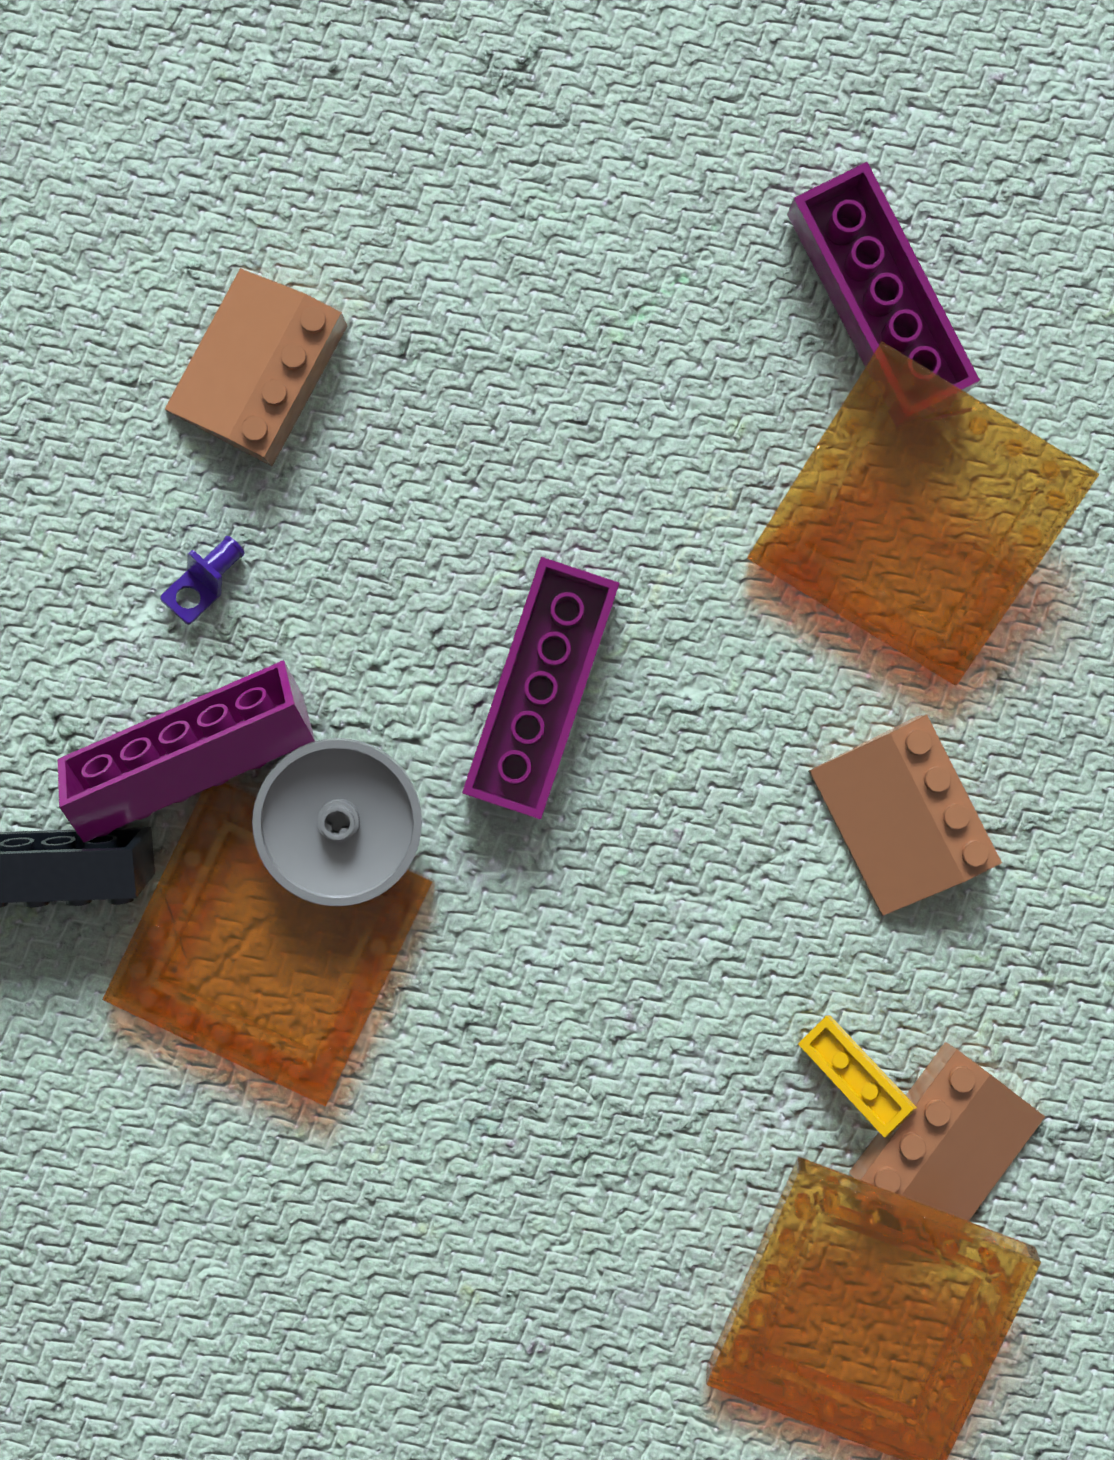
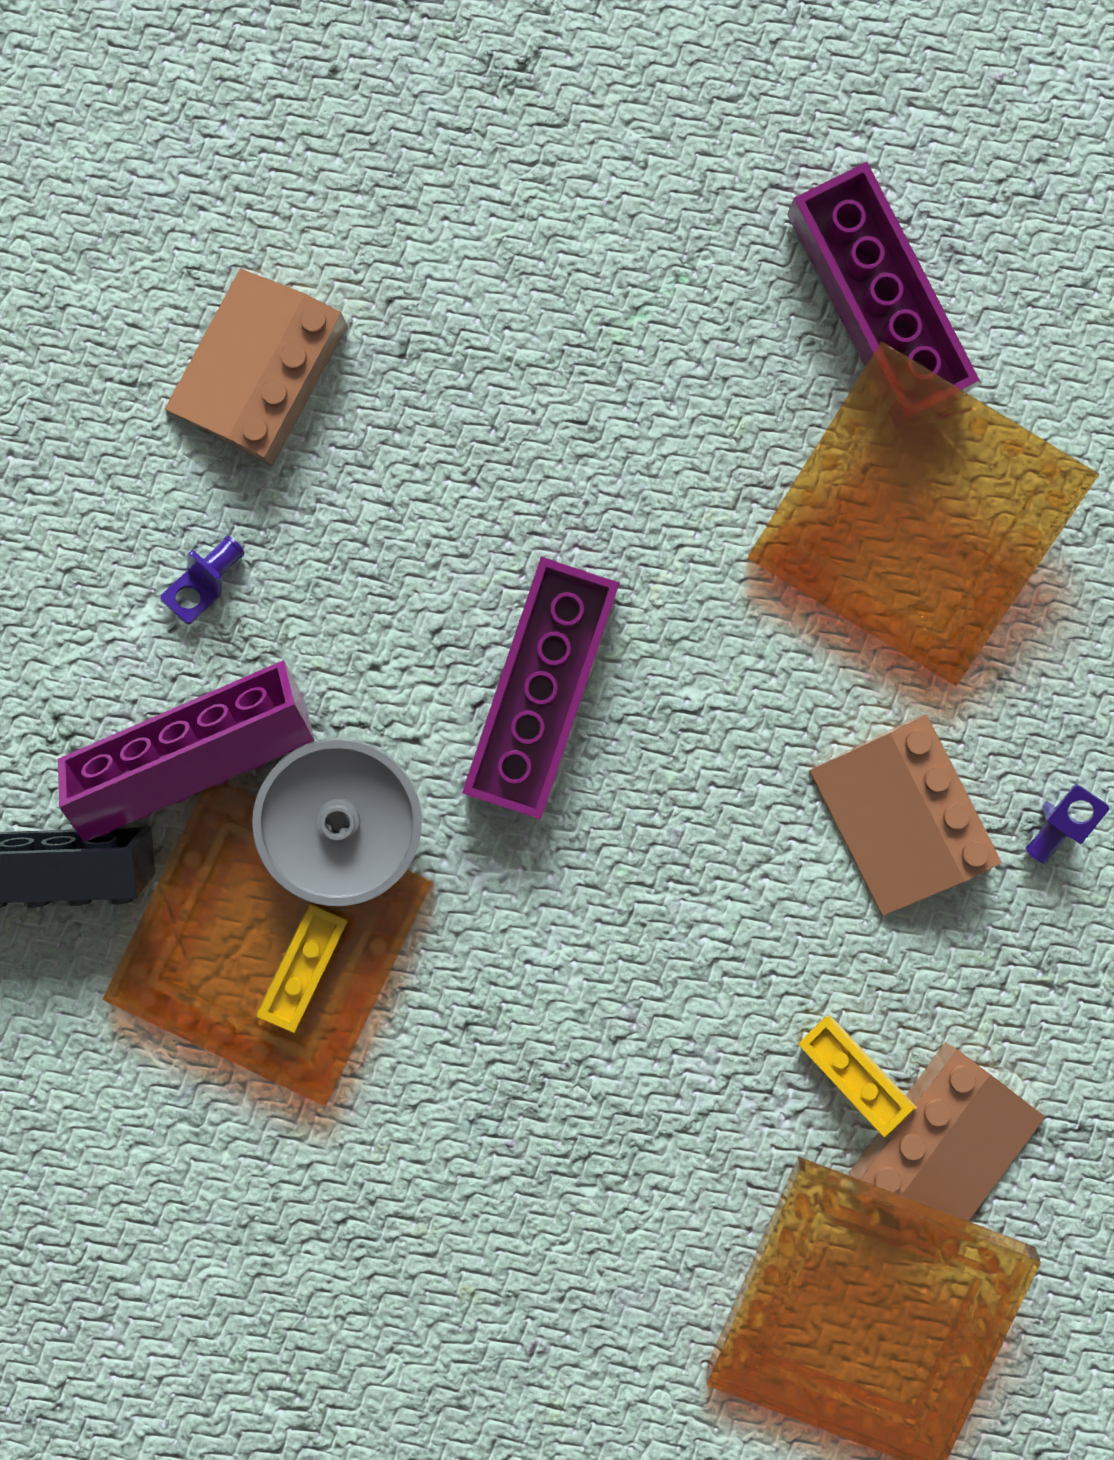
none -> yellow plate [256,902,348,1033]
none -> dark purple bracket [1025,784,1109,864]

